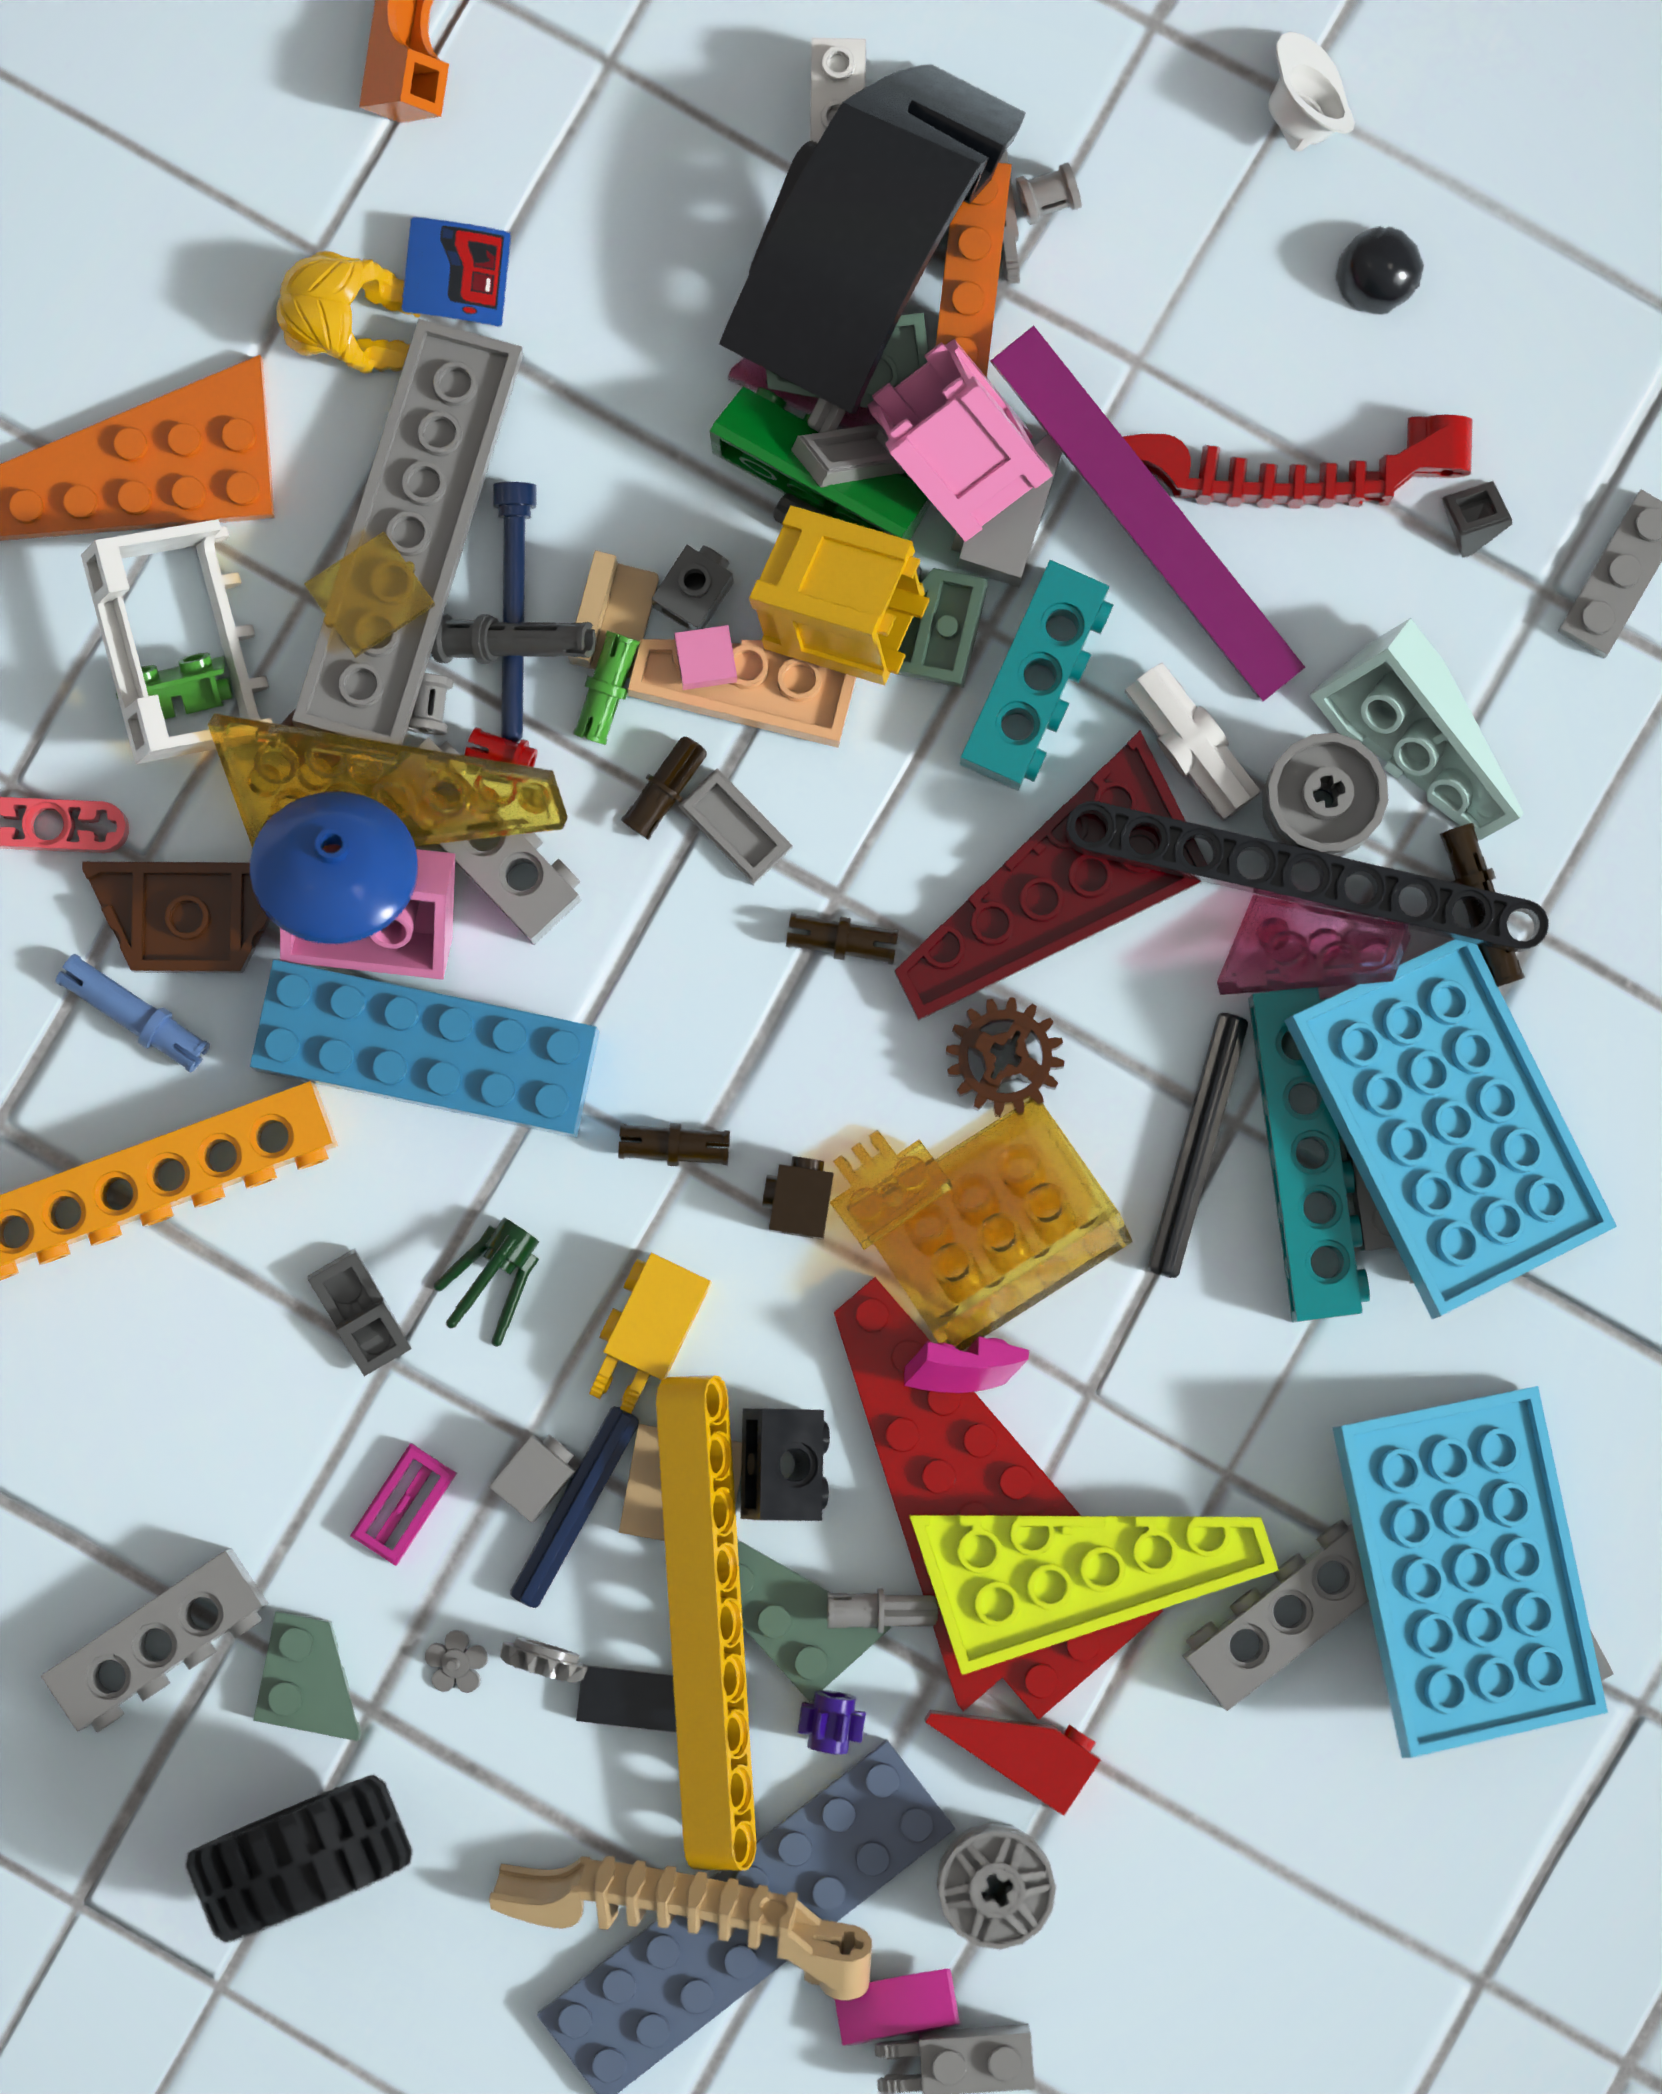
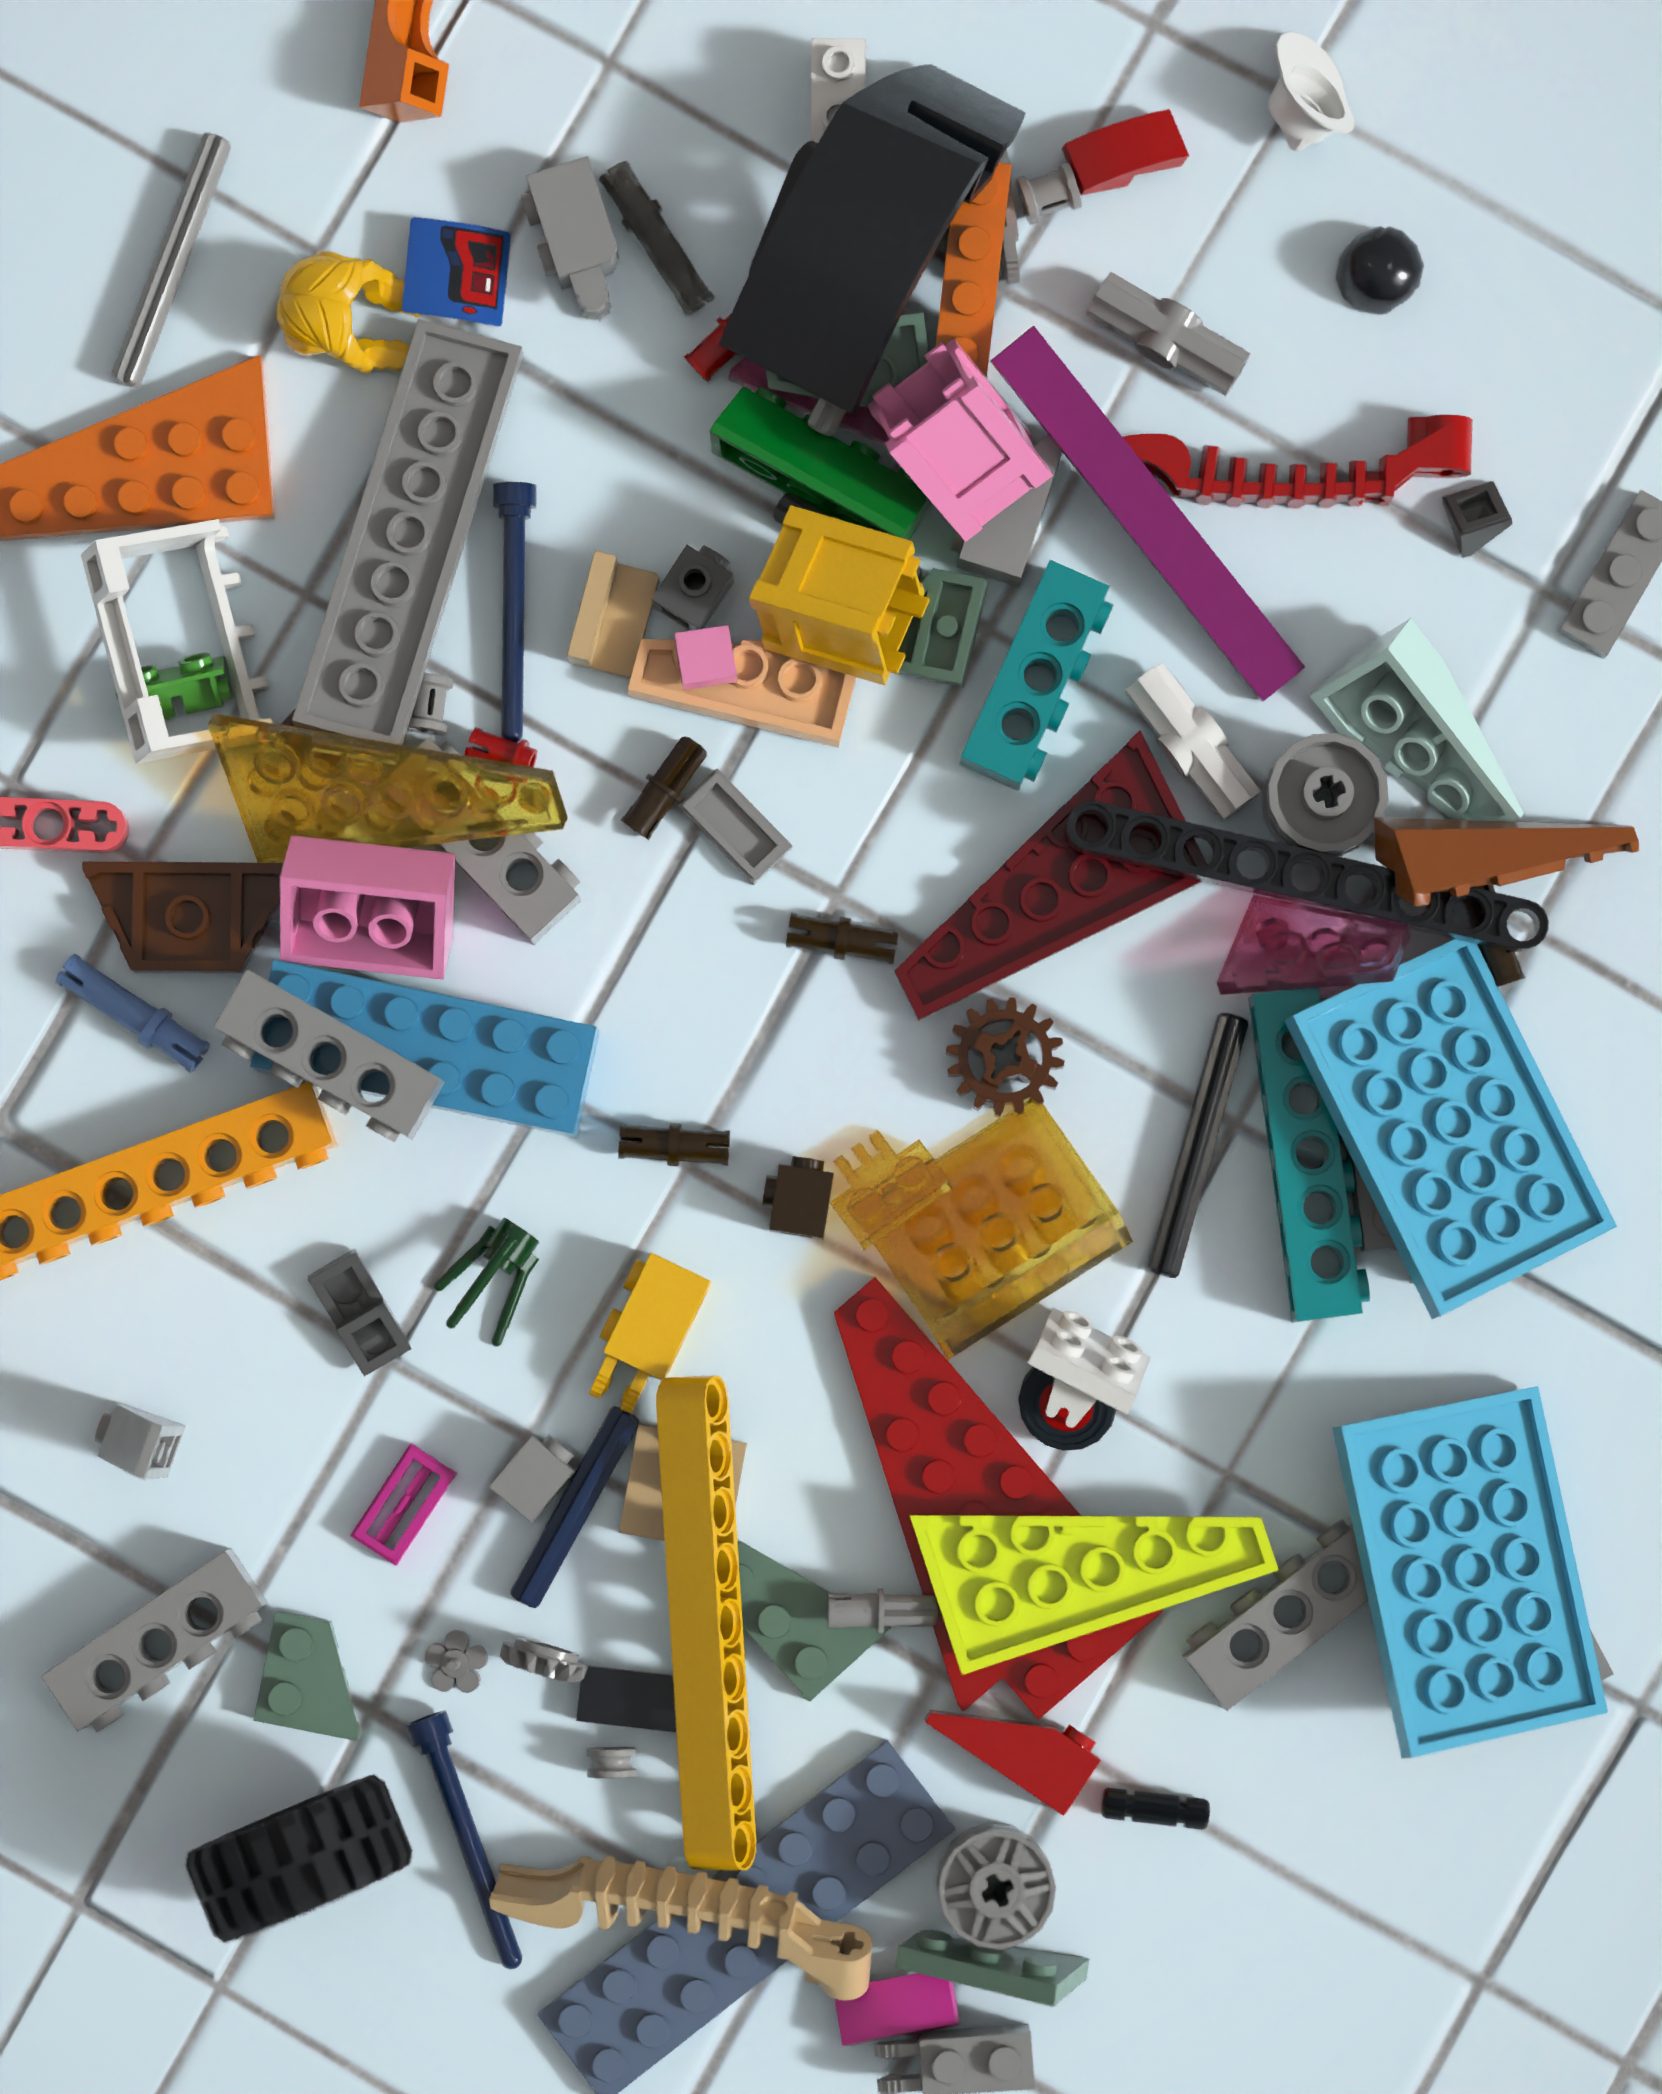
blue dish [250,791,418,944] -> none
clear yellow piece [304,531,435,658] -> none
dark grey pin [431,614,596,664] -> none
bright green pin [573,631,640,745] -> none
black brick [740,1408,830,1521] -> none
light grey tile [791,423,905,488] -> none
dark purple gear [797,1690,866,1755] -> none
dark pink slope [904,1336,1029,1393] -> none
none -> light grey slope [94,1404,186,1480]
none -> light grey axle [112,133,231,388]
none -> light grey brick [214,969,445,1143]
none -> dark blue piece [404,1710,522,1969]
none -> light grey hinge [520,156,620,321]
none -> light grey bush [587,1747,636,1778]
none -> clear smoke pin [599,161,715,316]
none -> red pin [684,313,736,383]
none -> sand green wing [895,1930,1090,2007]
none -> white plate [1018,1307,1151,1451]
none -> red slope [1062,109,1189,195]
none -> light grey piece [1086,272,1251,396]
none -> black axle [1101,1788,1210,1830]
none -> dark orange wedge [1374,817,1639,907]

